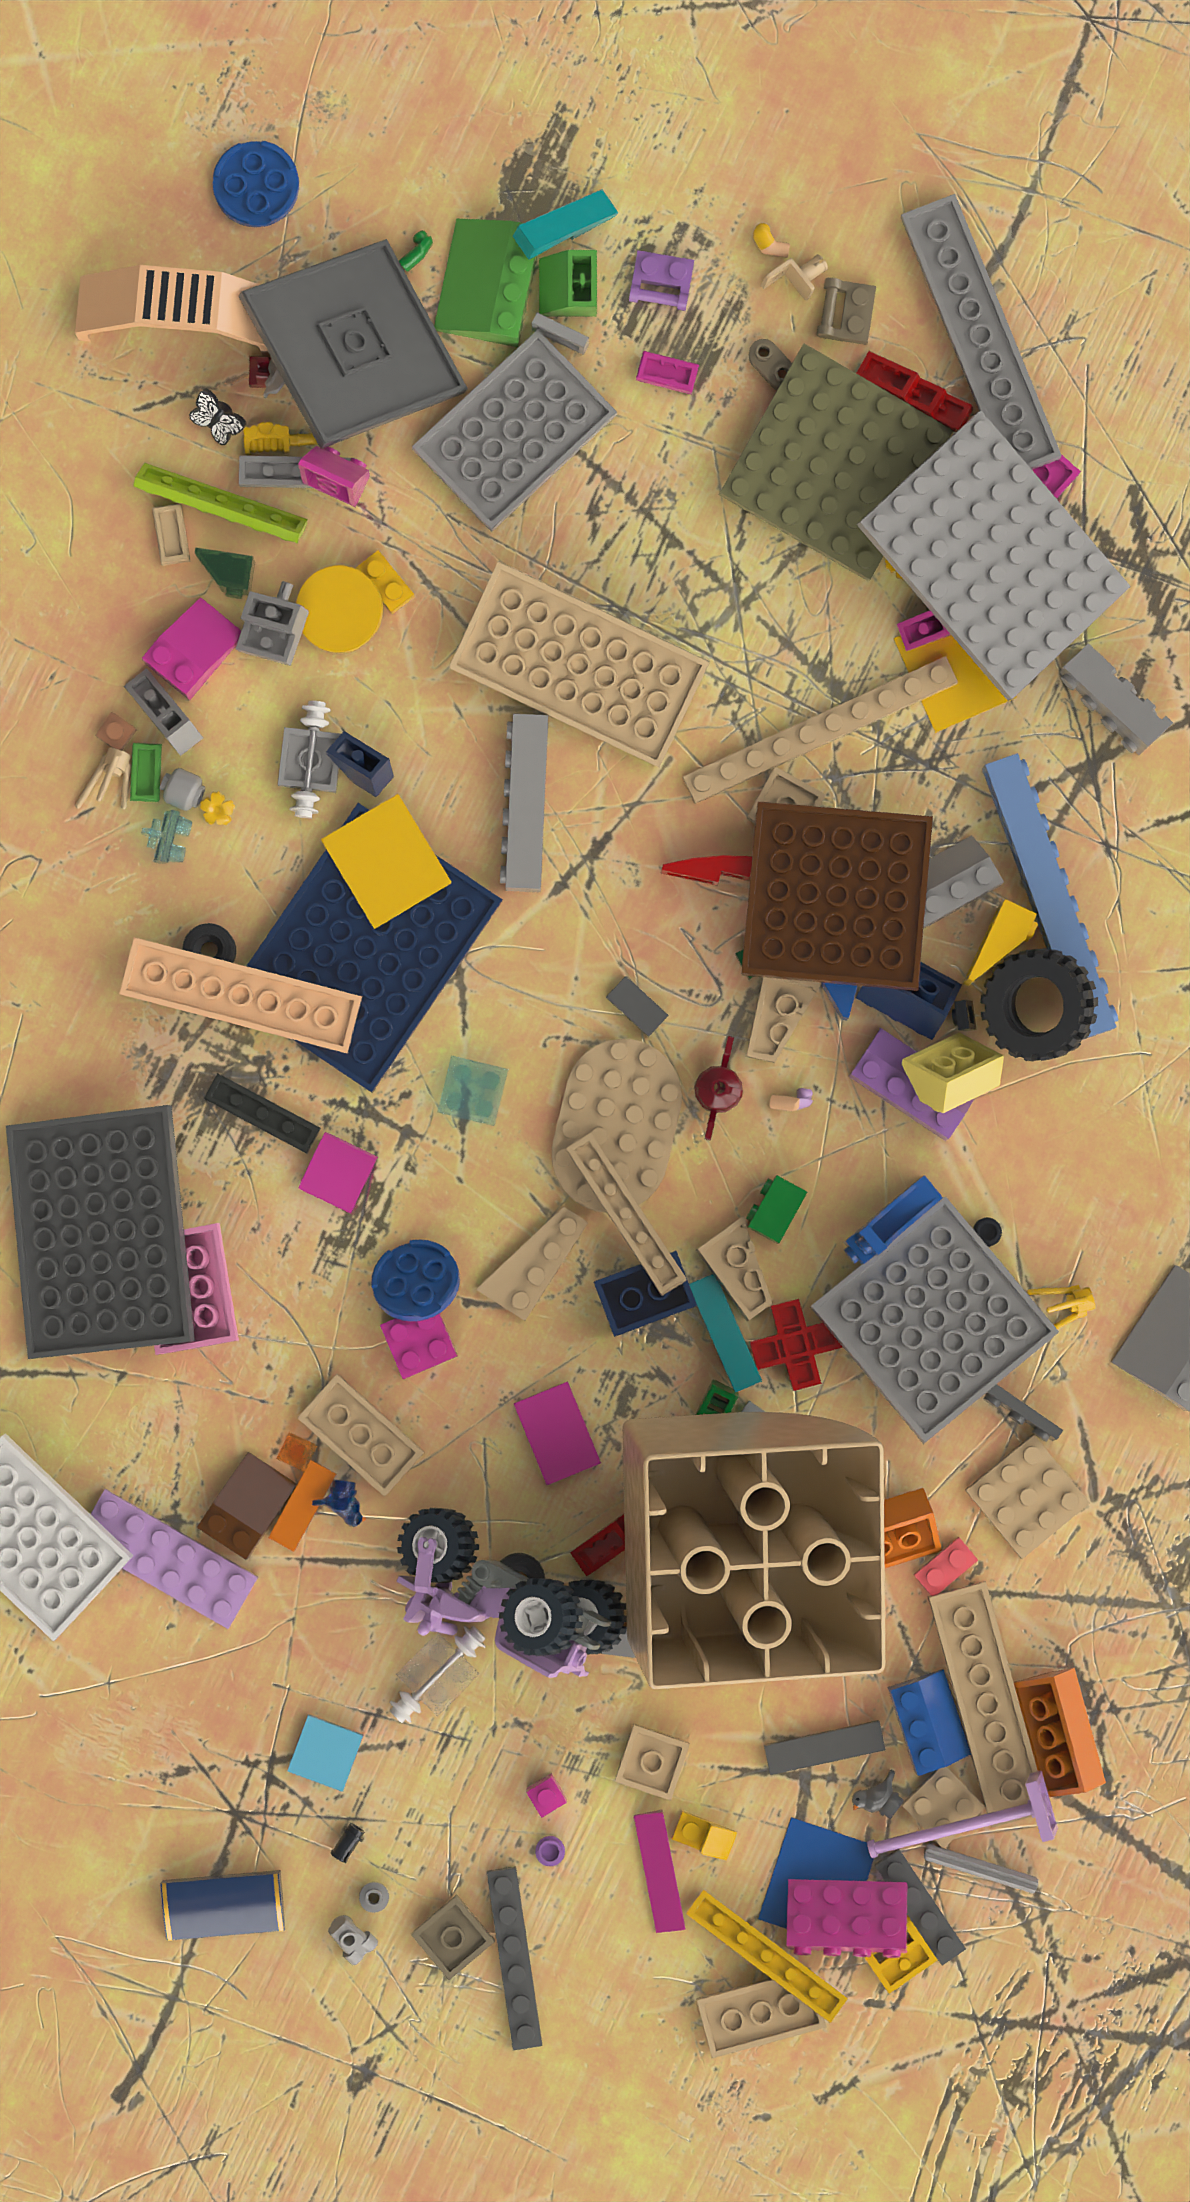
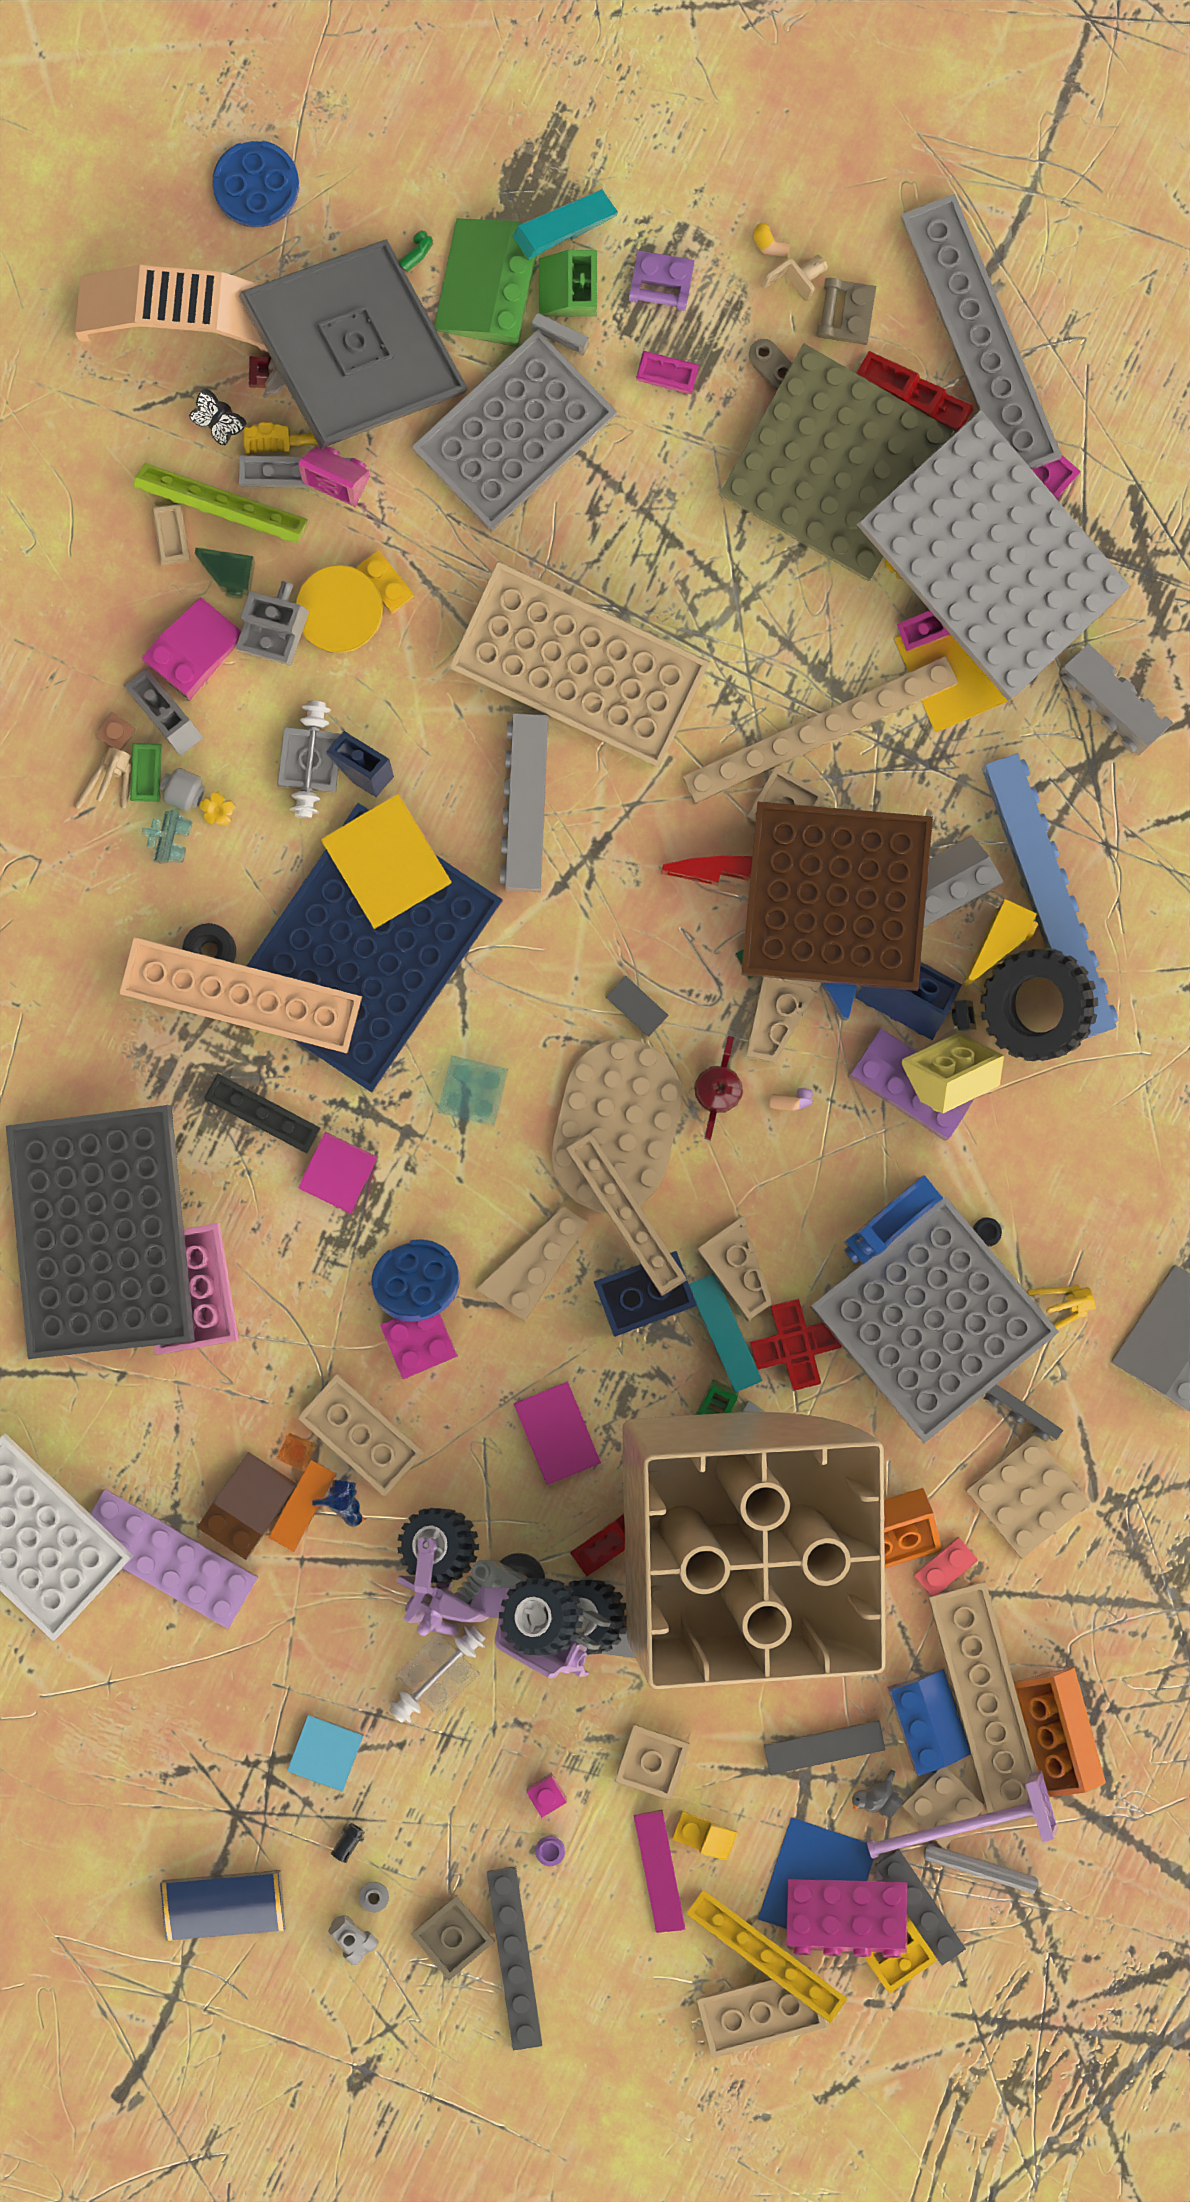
green brick [746,1175,808,1244] -> none

